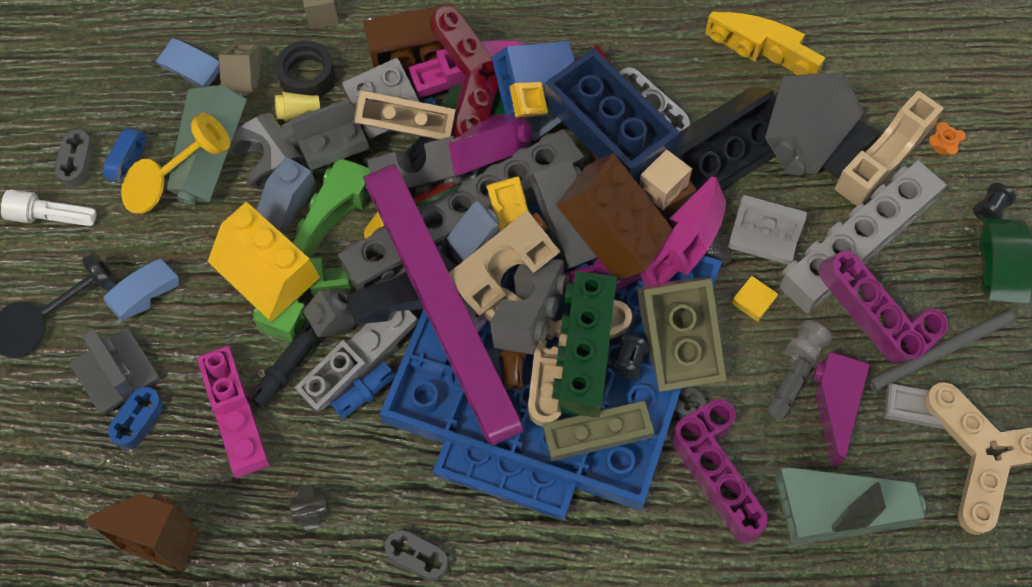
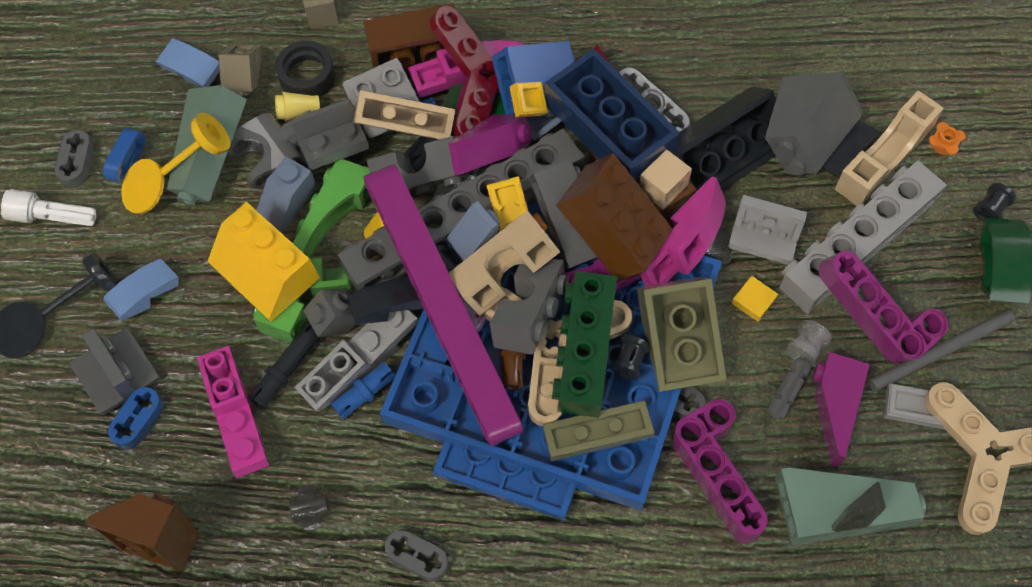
piece [412,182,456,207] -> none
yellow slope [705,12,826,75] -> none

